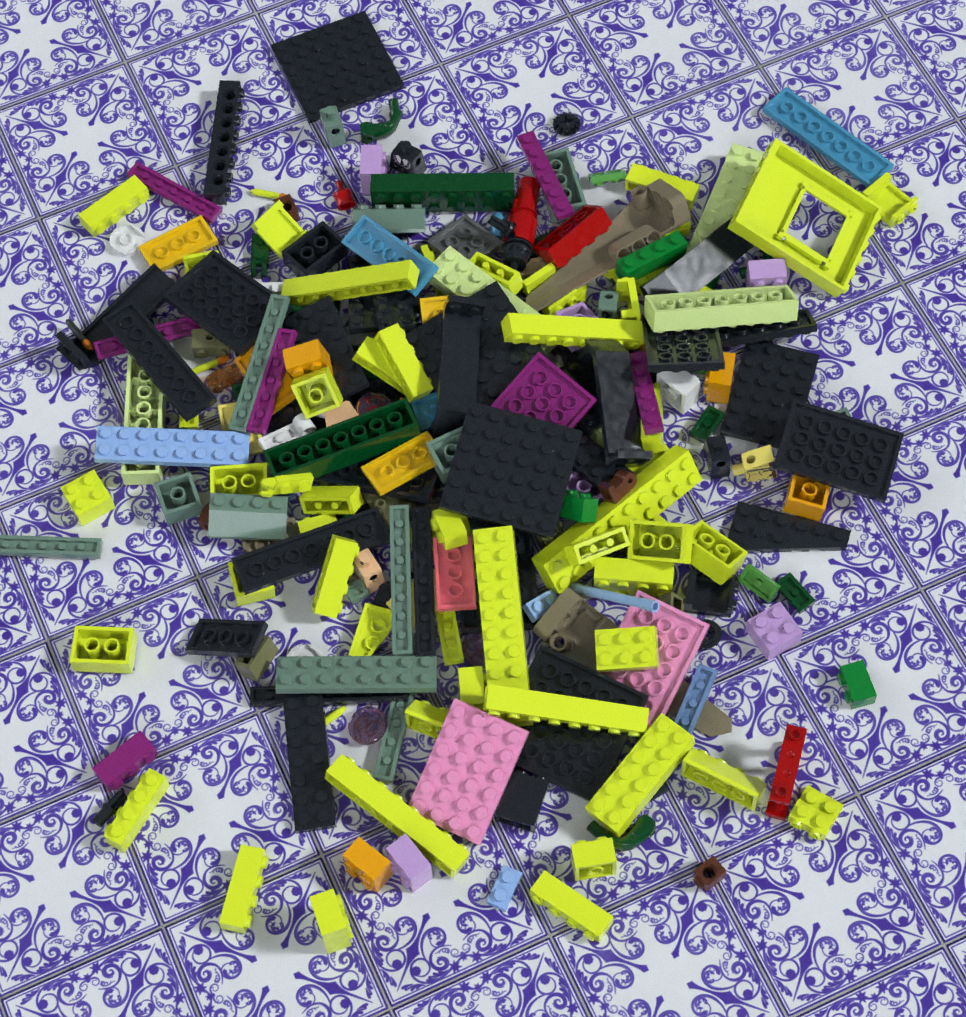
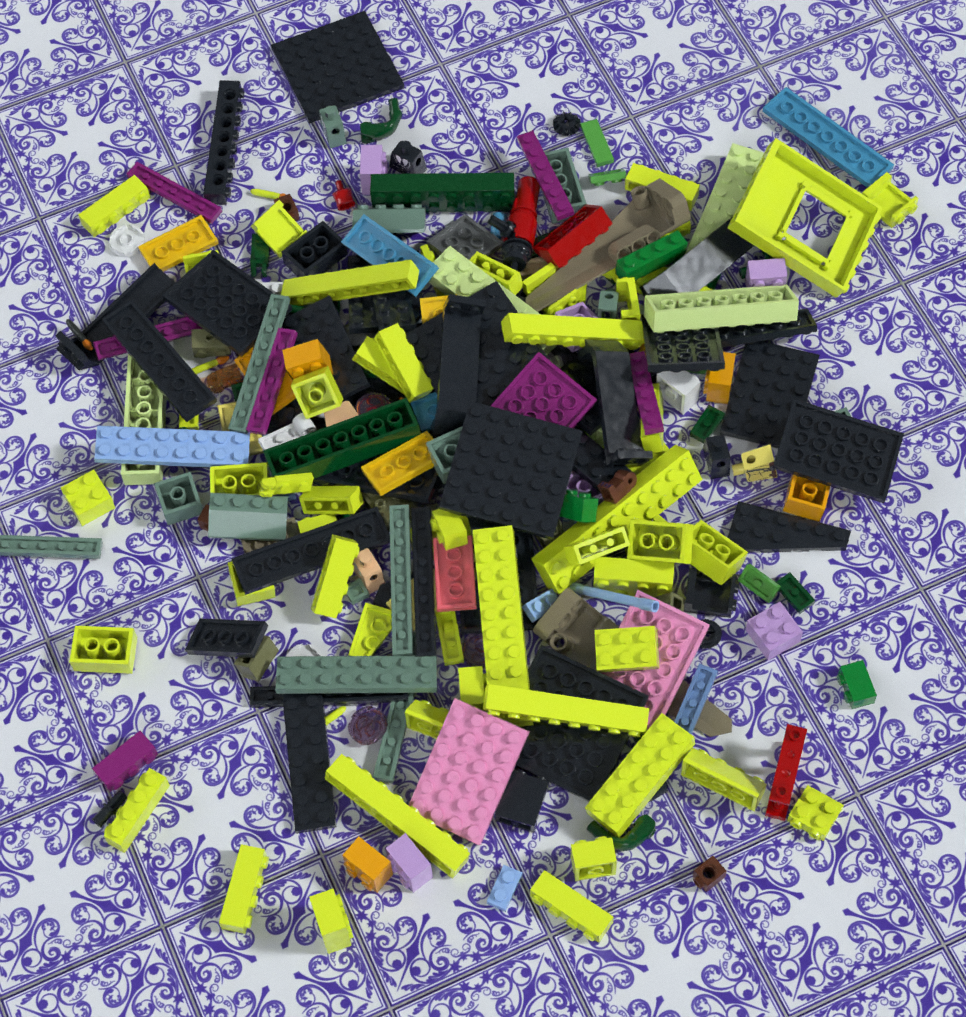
none -> bright green tile [580,119,614,167]

